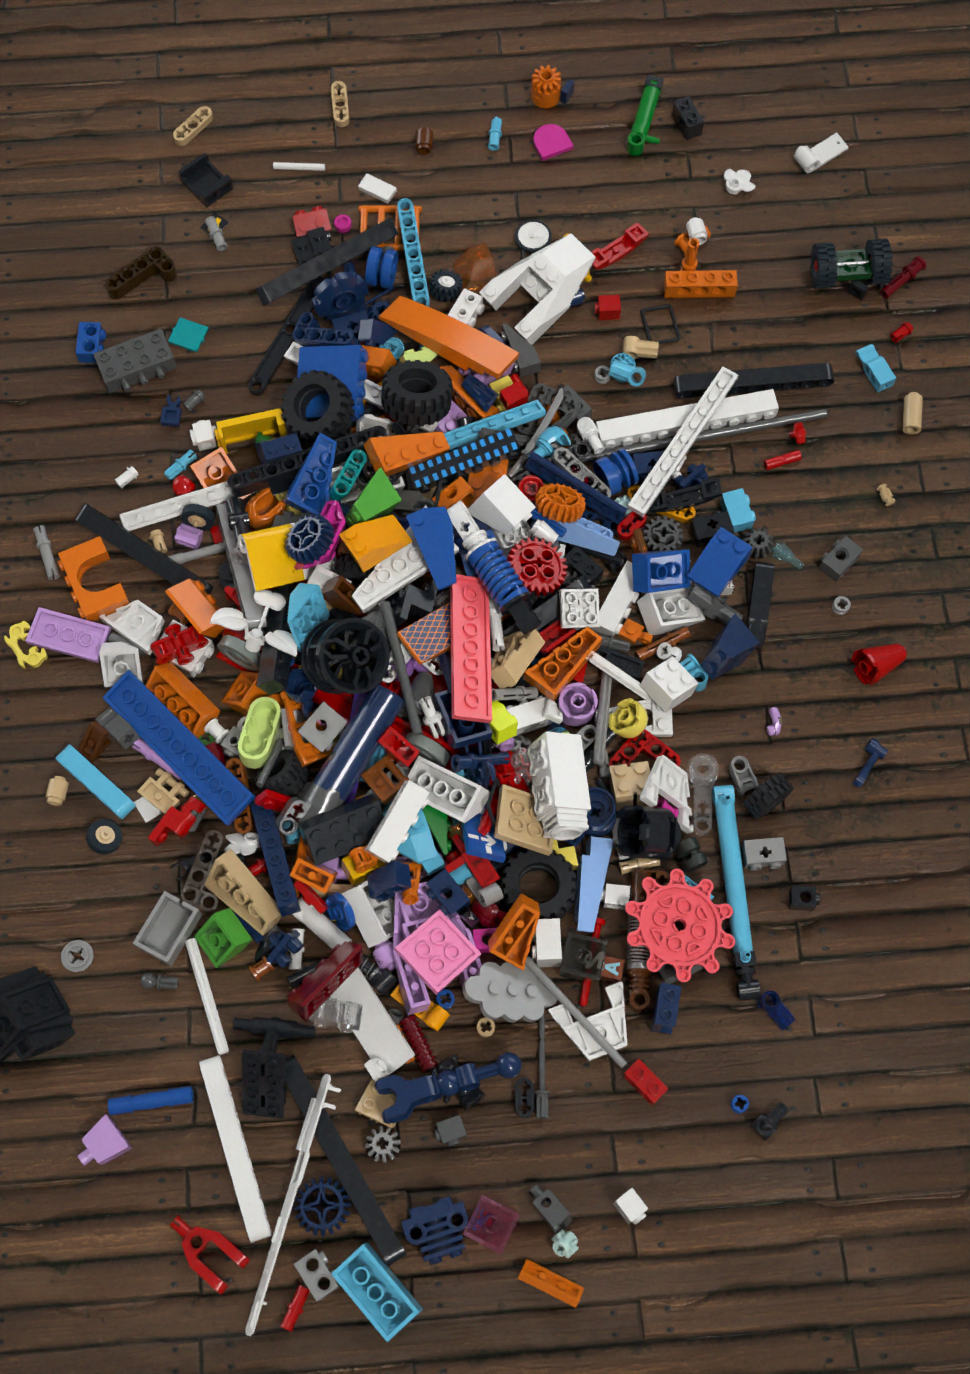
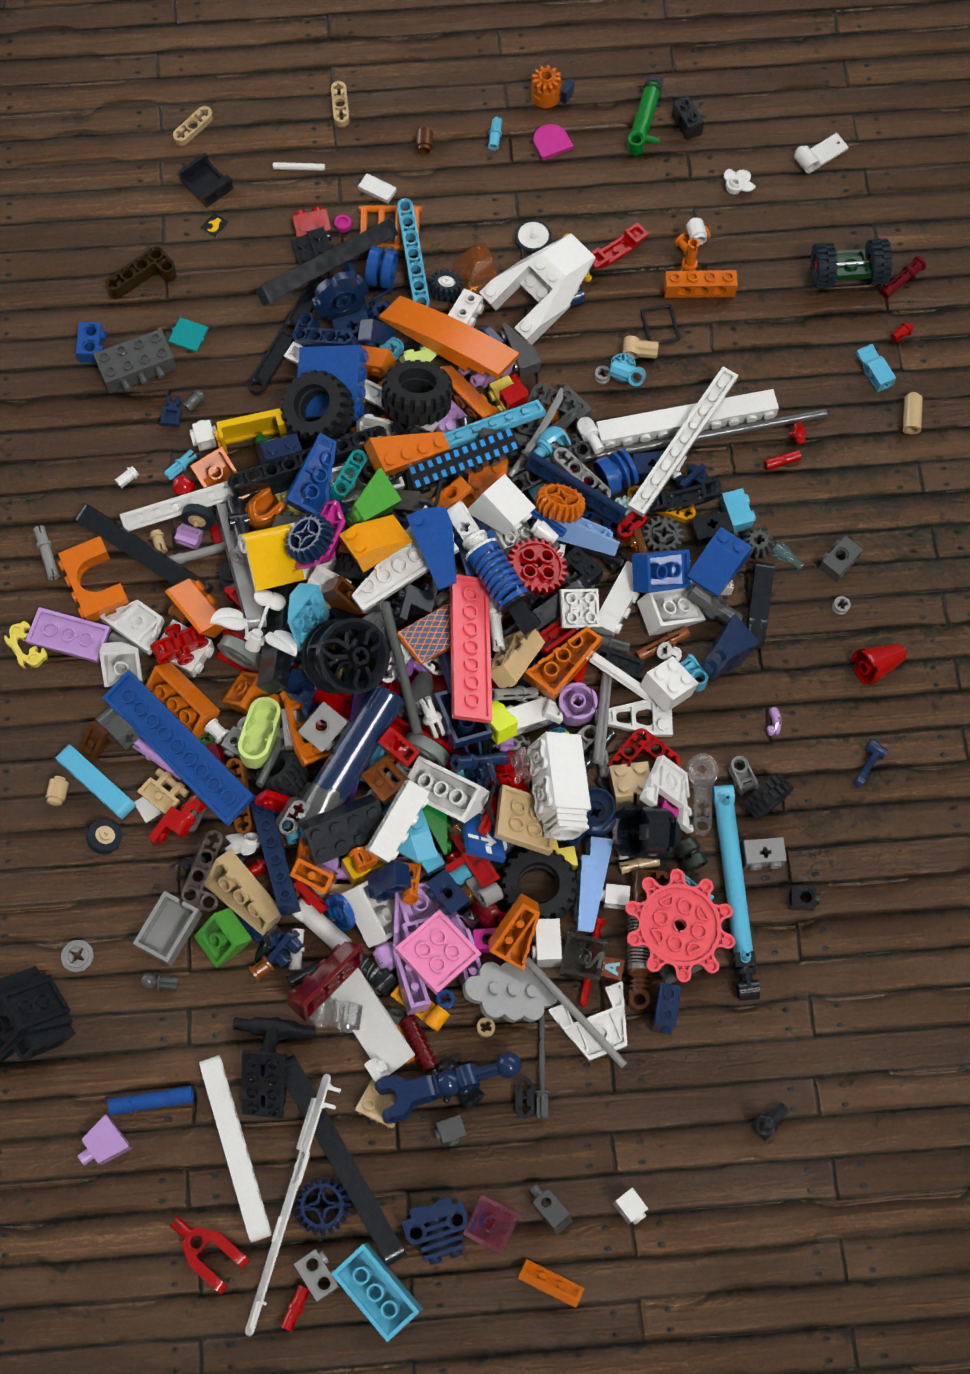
white axle [185,938,229,1055] -> none
light grey pin [205,216,228,251] -> none
light grey gear [365,1126,401,1163] -> none
dark blue wing [461,373,499,412] -> none
red wheel [517,475,544,502] -> none
light aqua gear [552,1229,579,1259] -> none
red brick [594,295,621,321] -> none
light yellow cylinder [608,698,648,738] -> none
orange plate [618,618,653,646] -> none
red brick [623,1059,668,1106] -> none
black beam [673,363,835,399] -> none
blue axle [730,1095,749,1113] -> none
clear blue piece [758,990,796,1031] -> none
black tile [847,280,869,300] -> none
tan piece [877,484,895,506] -> none

